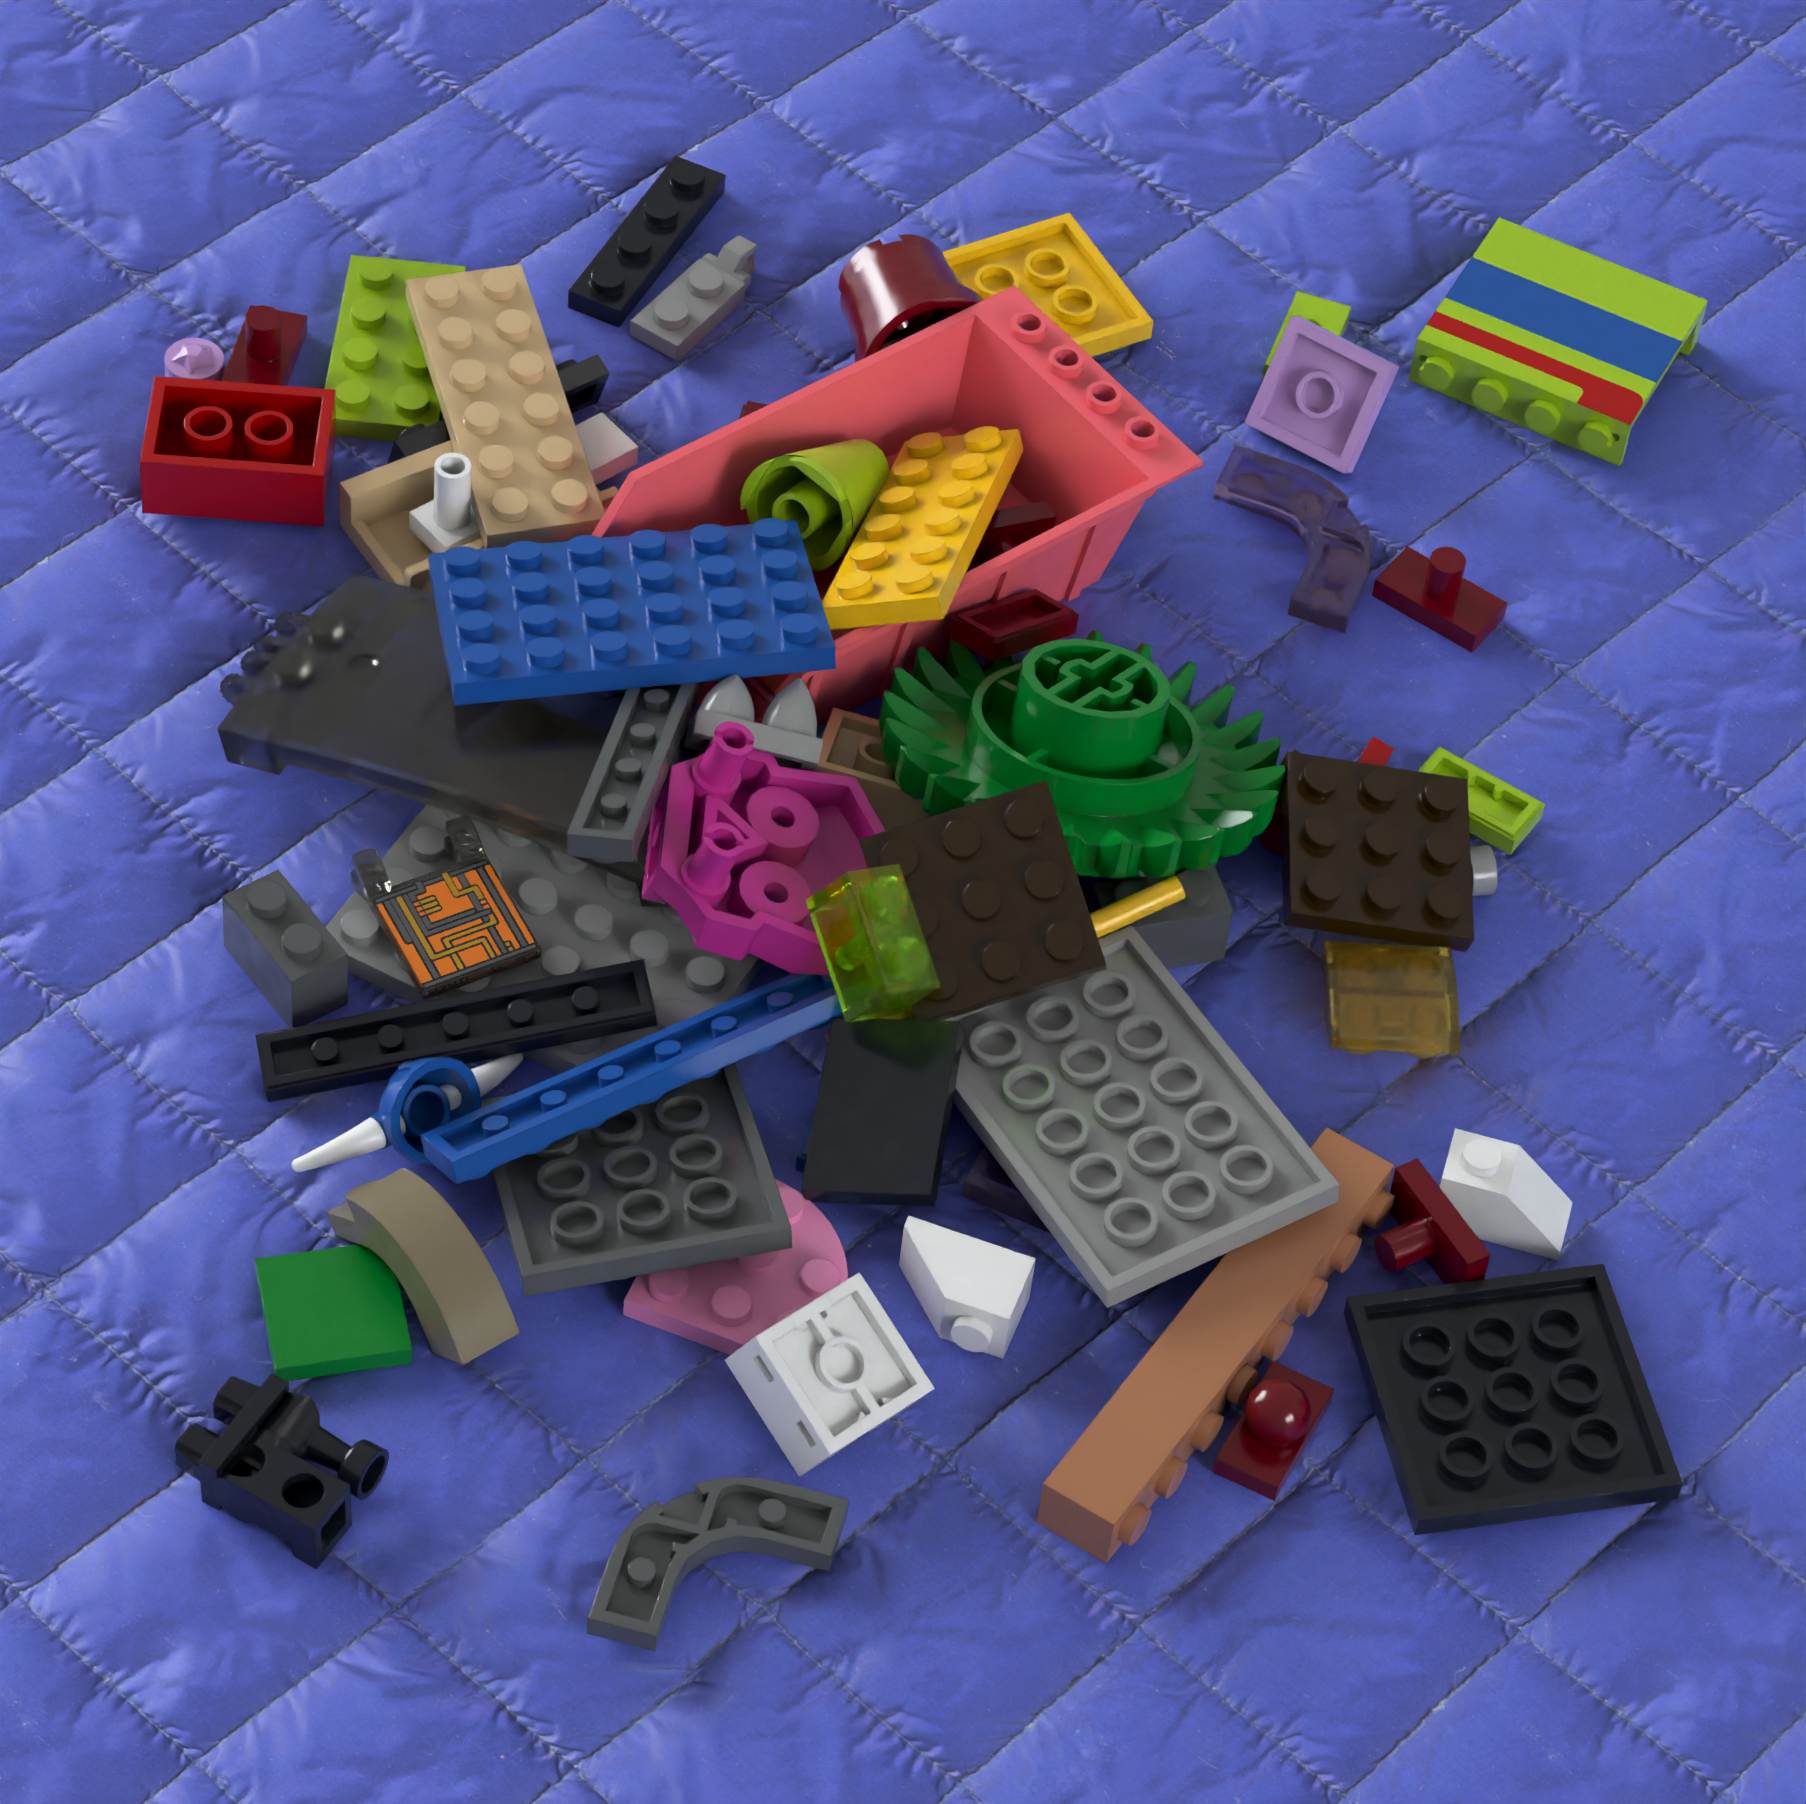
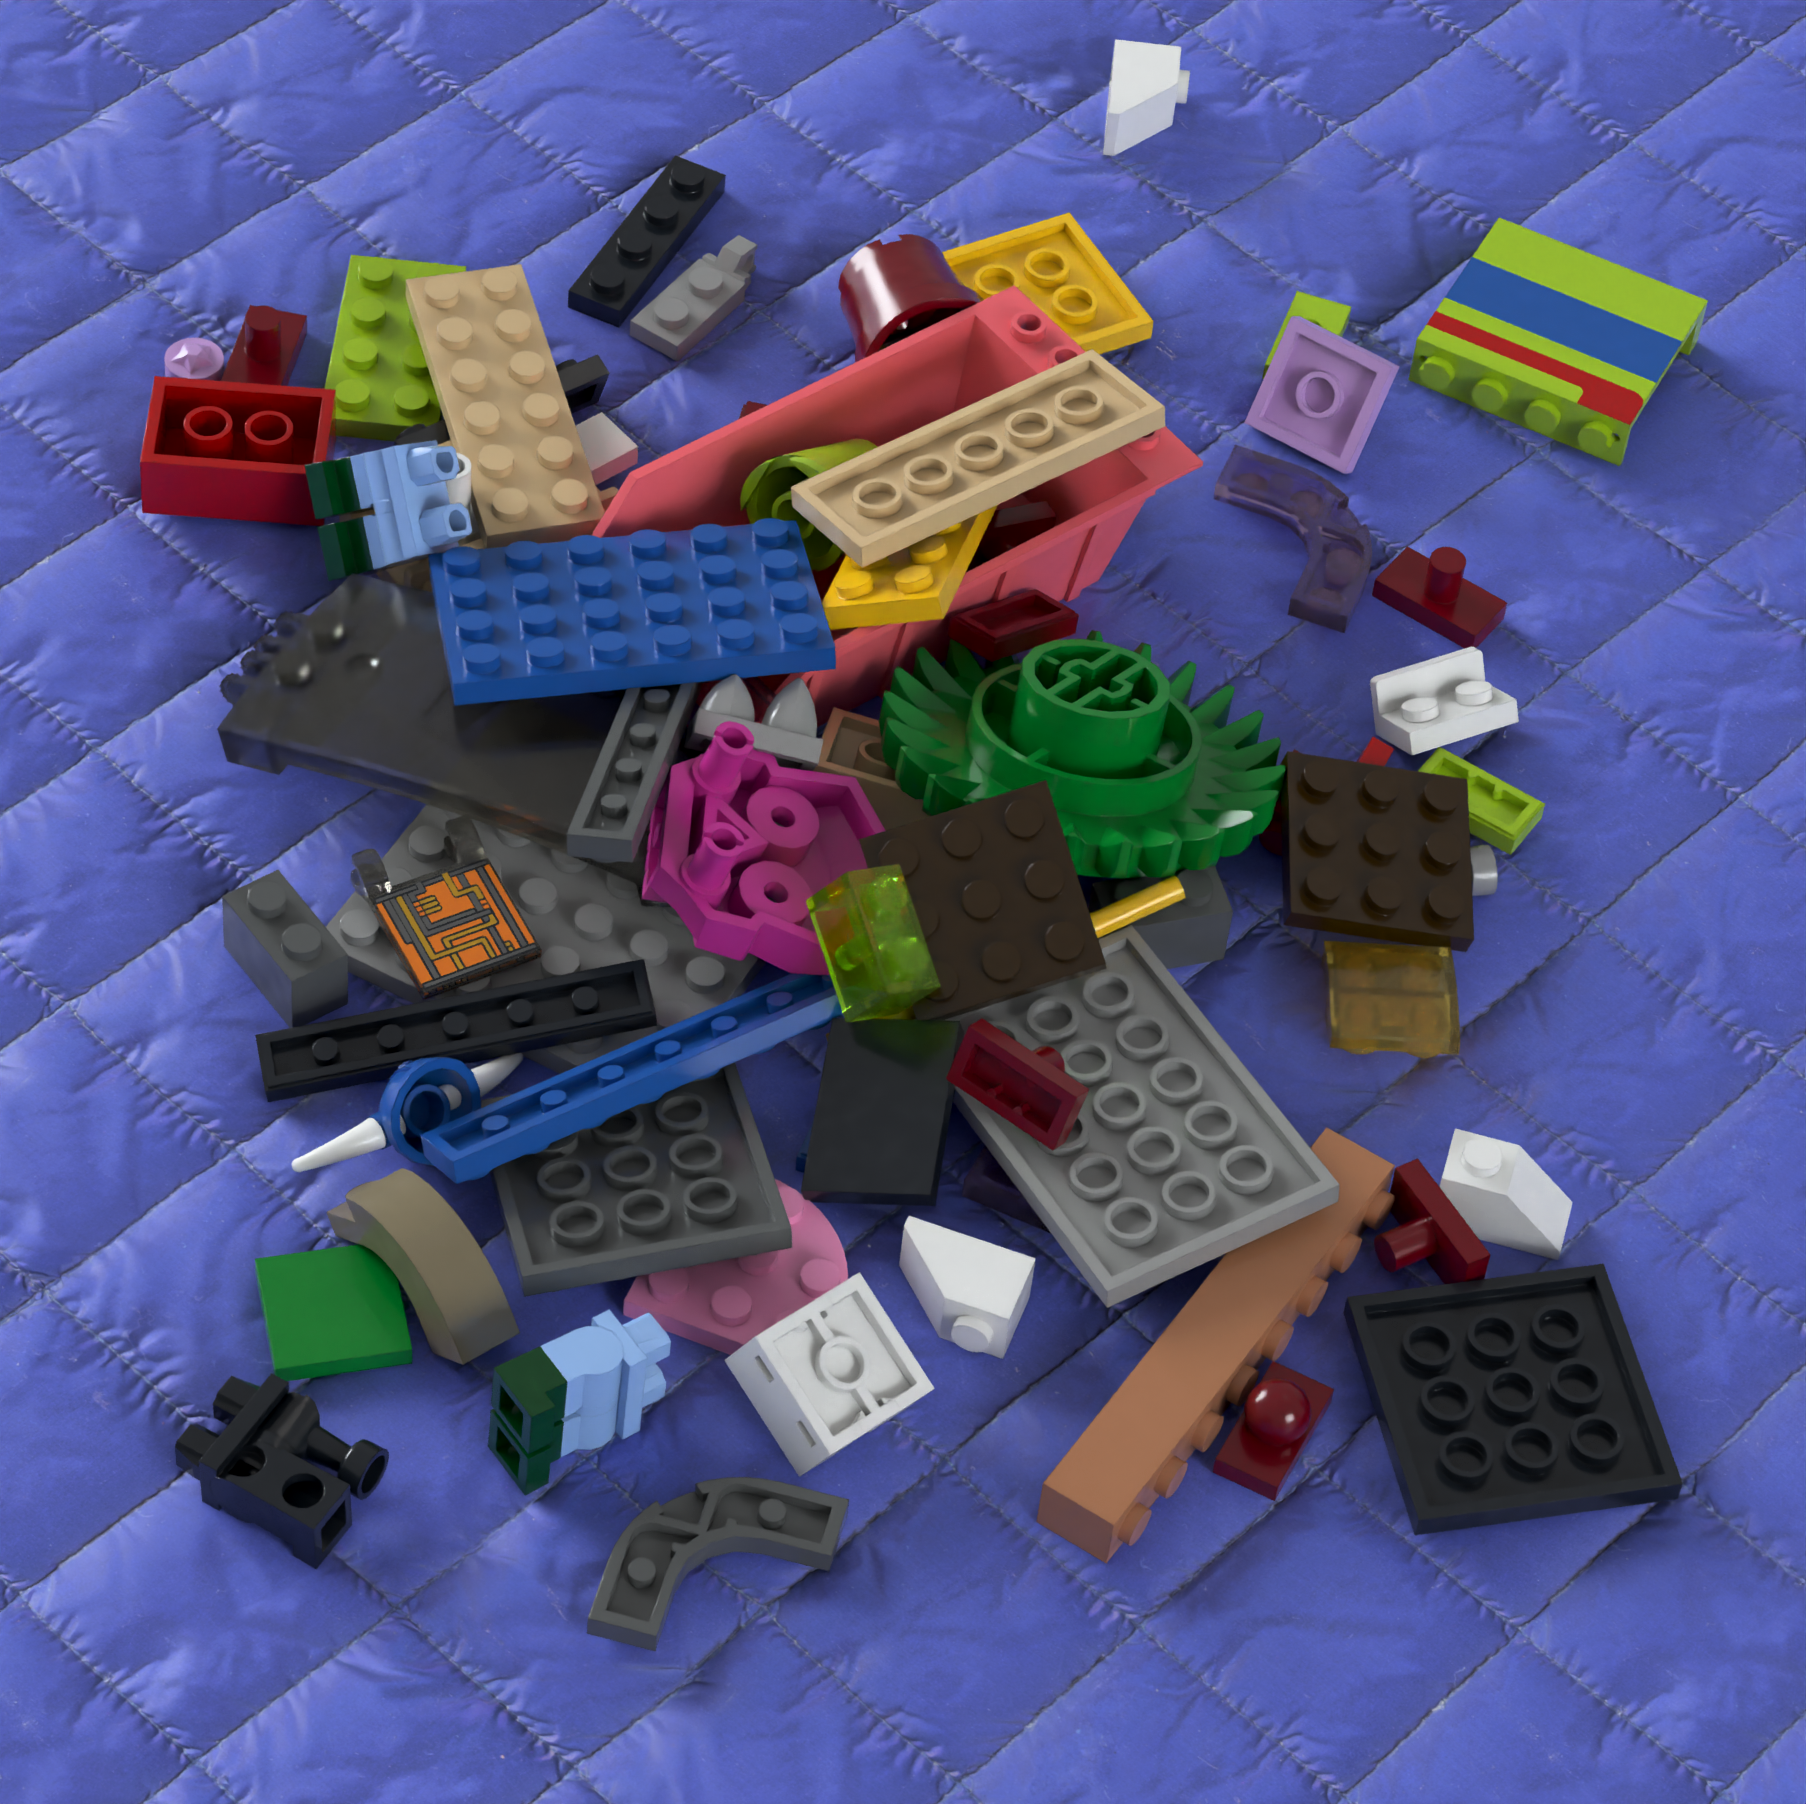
none -> light blue hips [304,440,472,581]
none -> hips [488,1309,671,1495]
none -> tan plate [791,349,1165,568]
none -> dark red tile [946,1018,1090,1151]
none -> white slope [1103,39,1190,156]
none -> white bracket [1370,647,1519,755]

